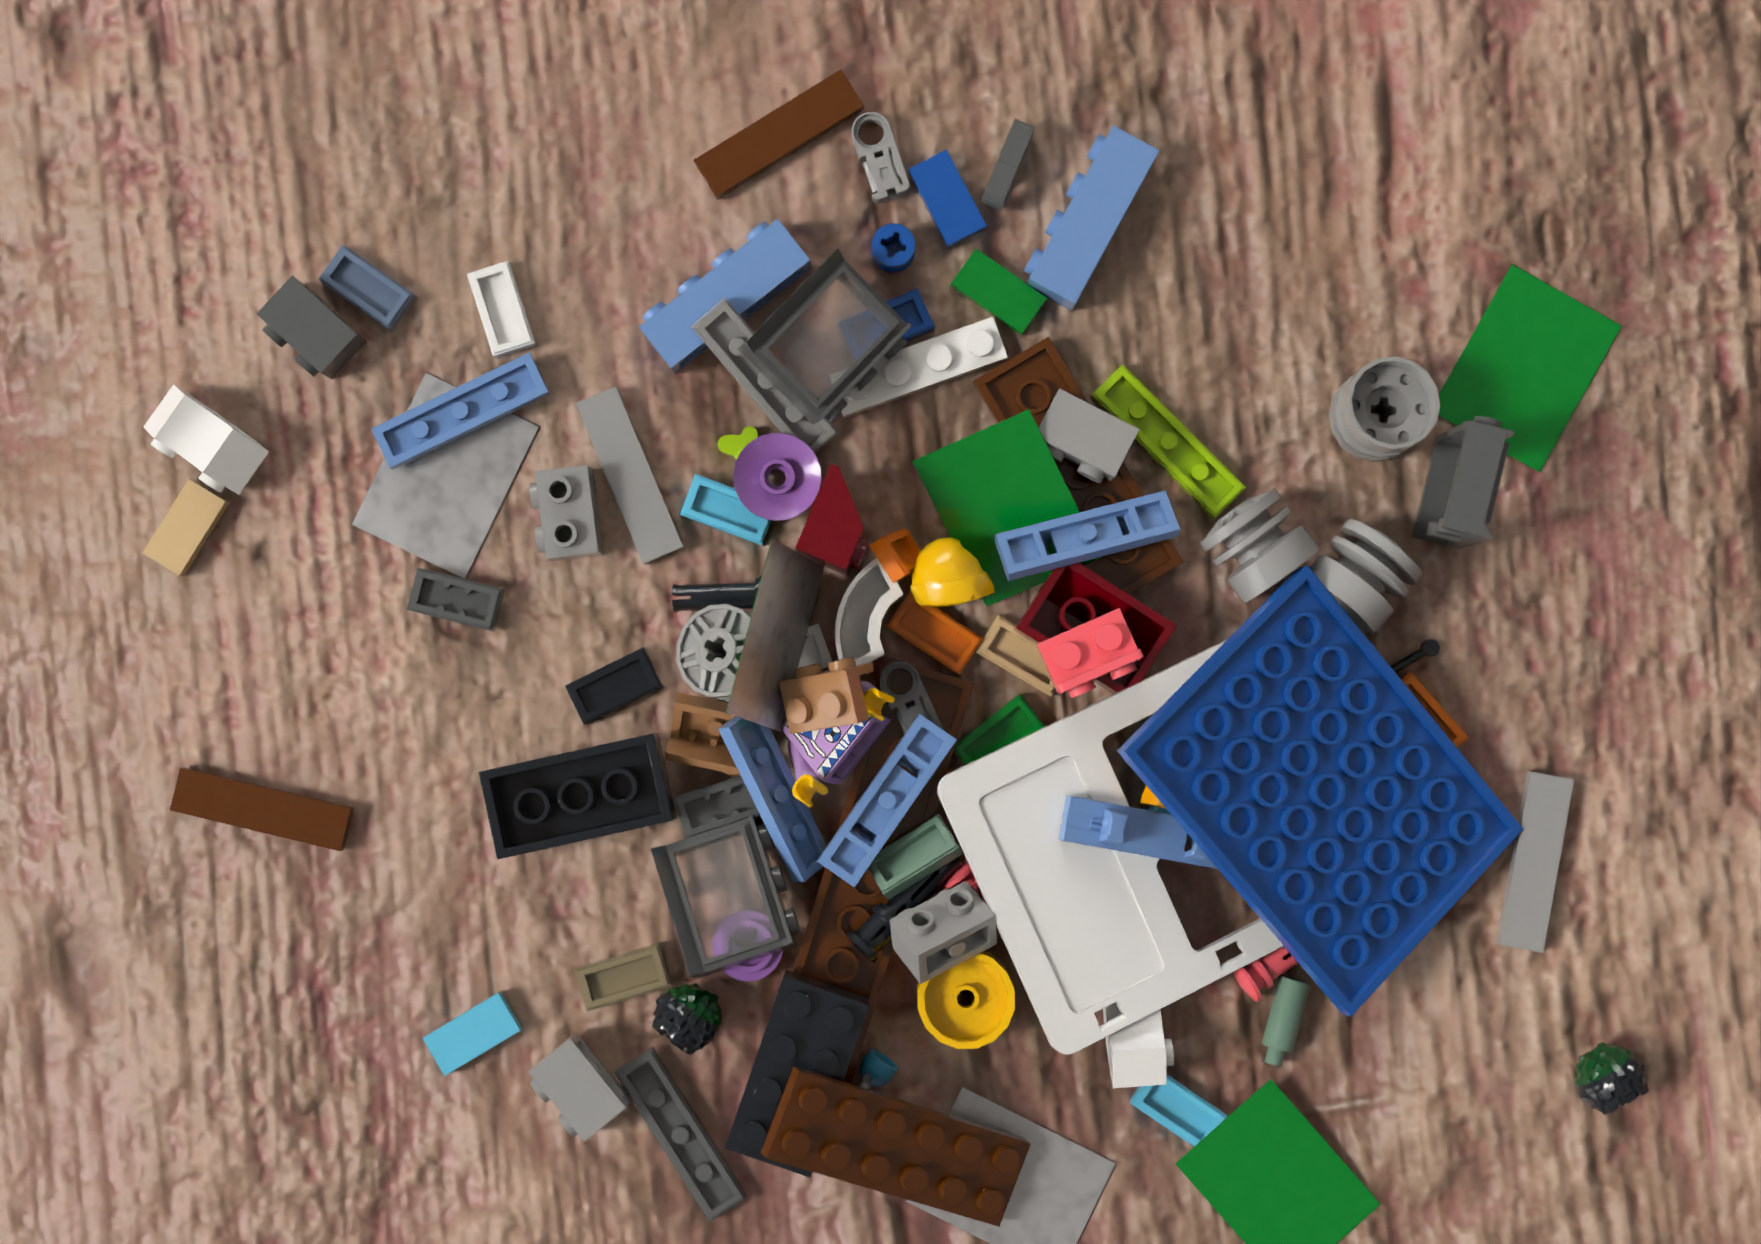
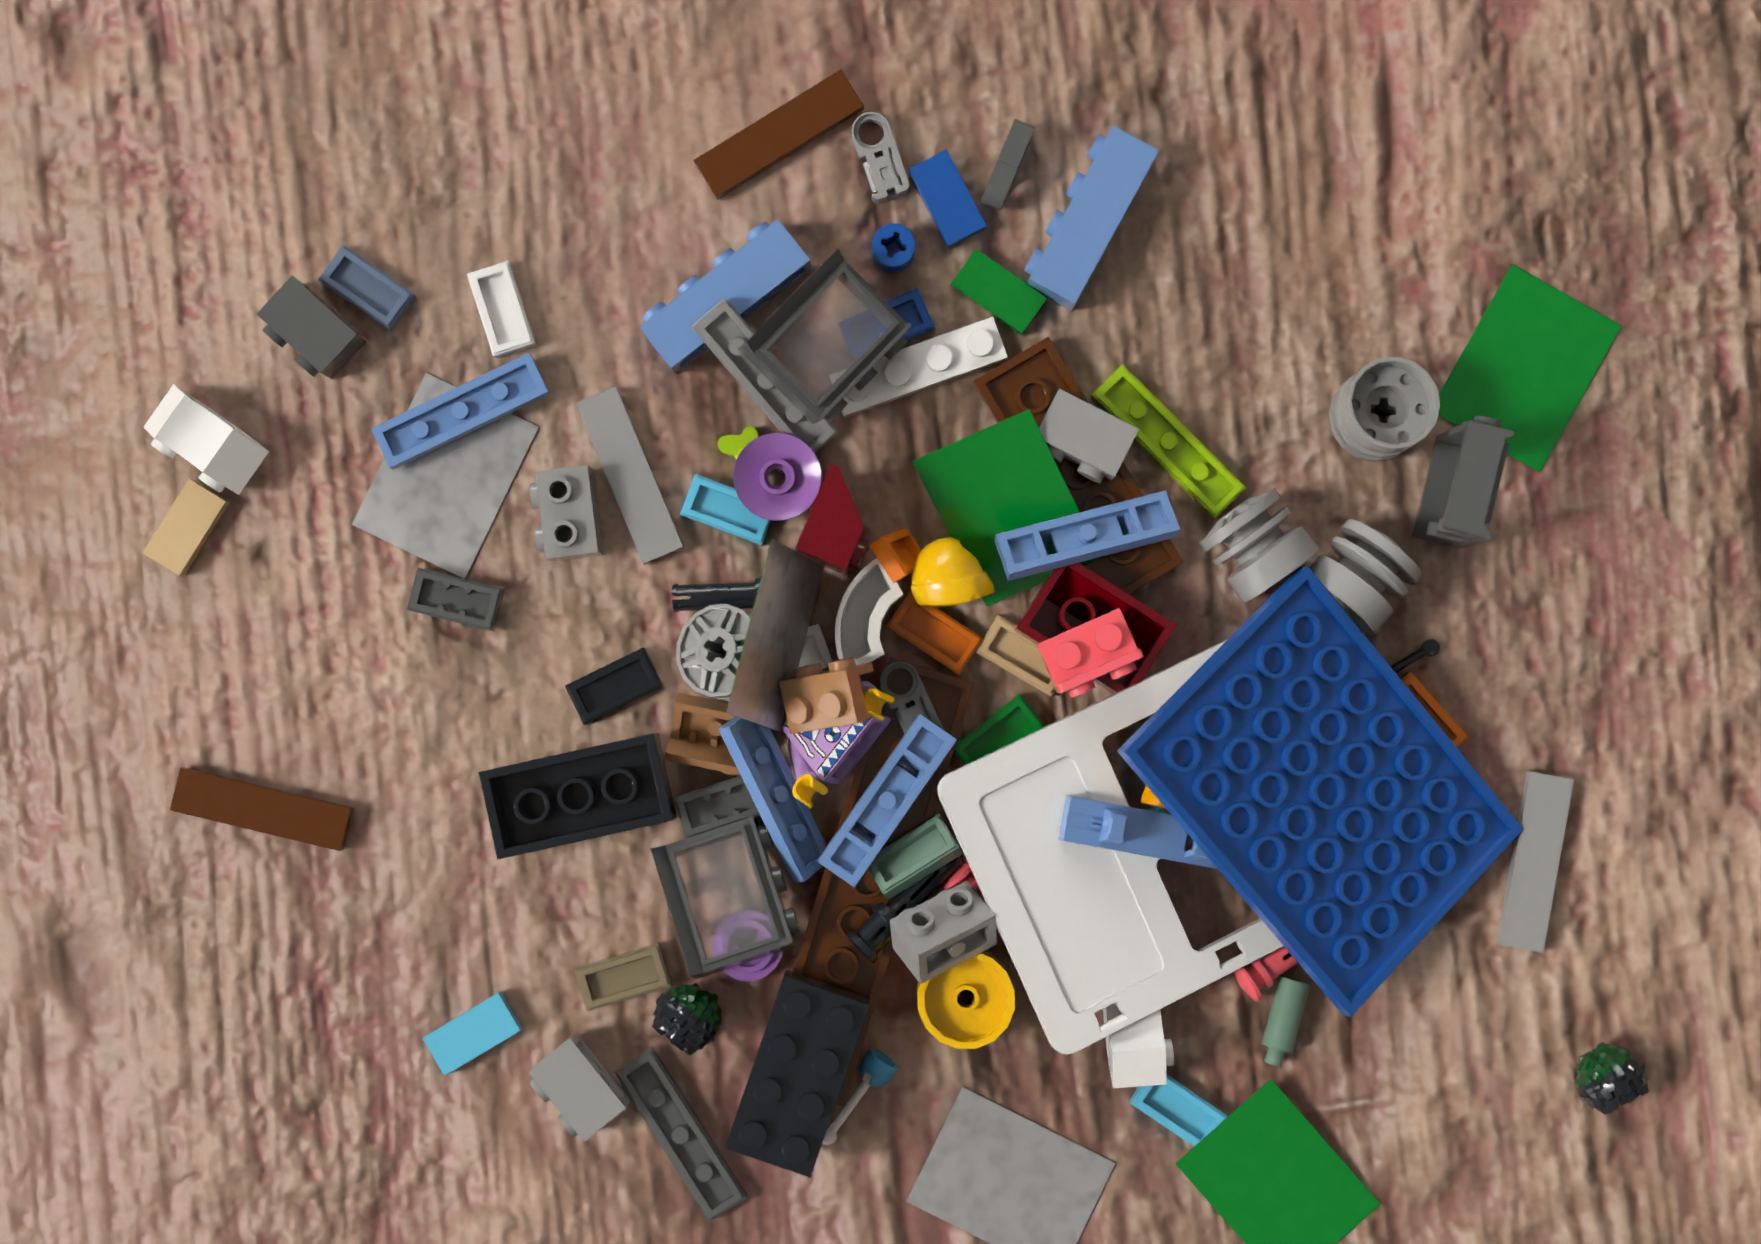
reddish brown plate [761,1067,1031,1227] -> none

